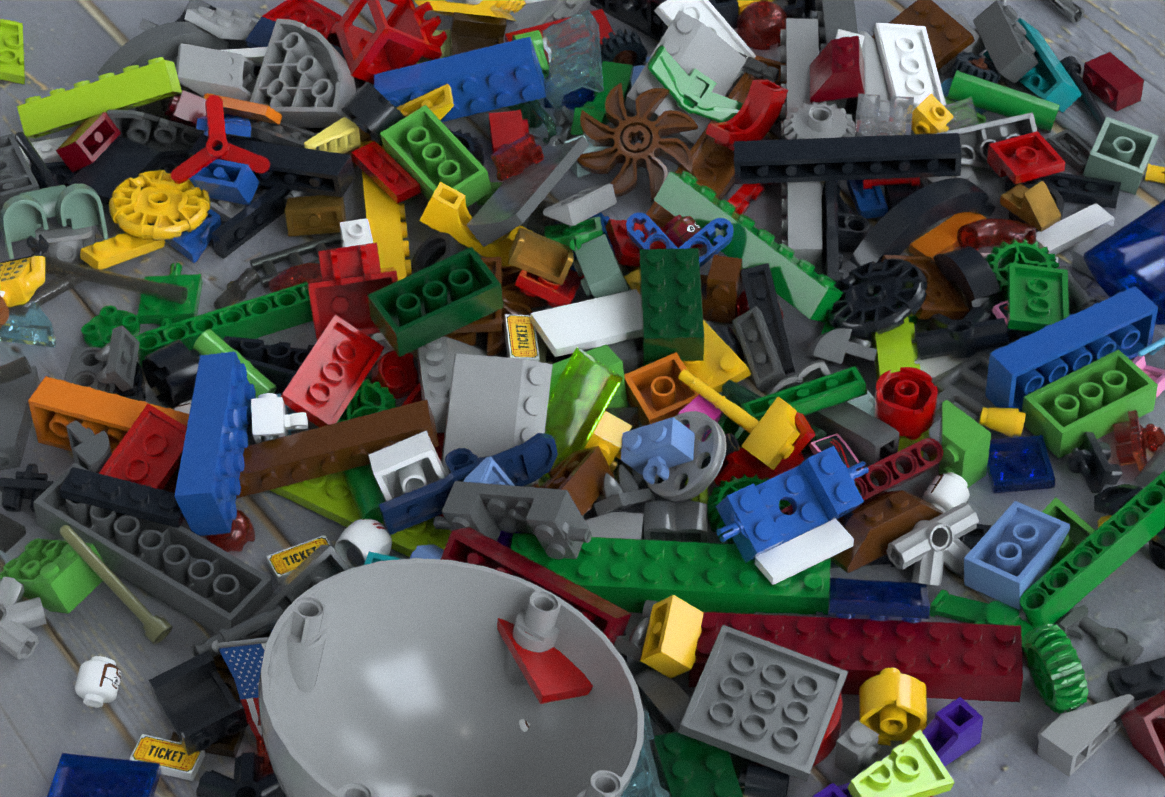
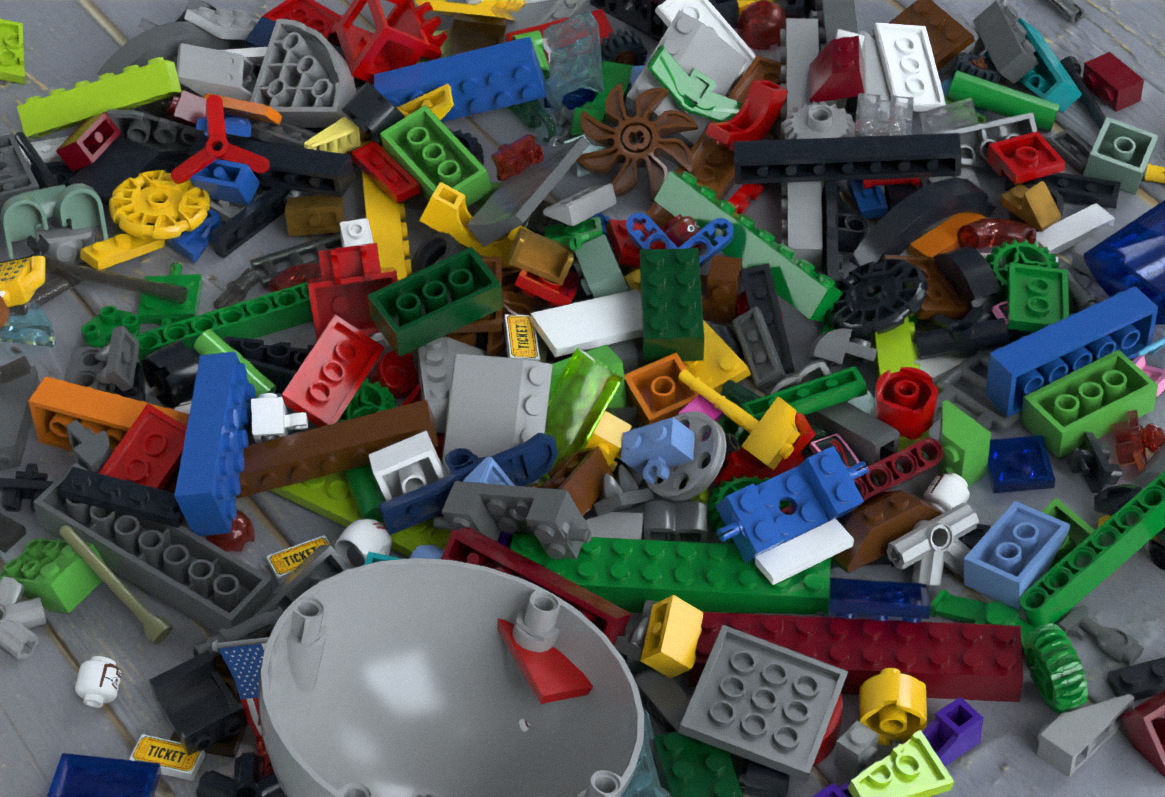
red brick [489,110,531,166] -> none
dark grey axle [739,52,779,83] -> none
yellow brick [903,94,954,134] -> none
yellow cone [979,407,1026,438] -> none

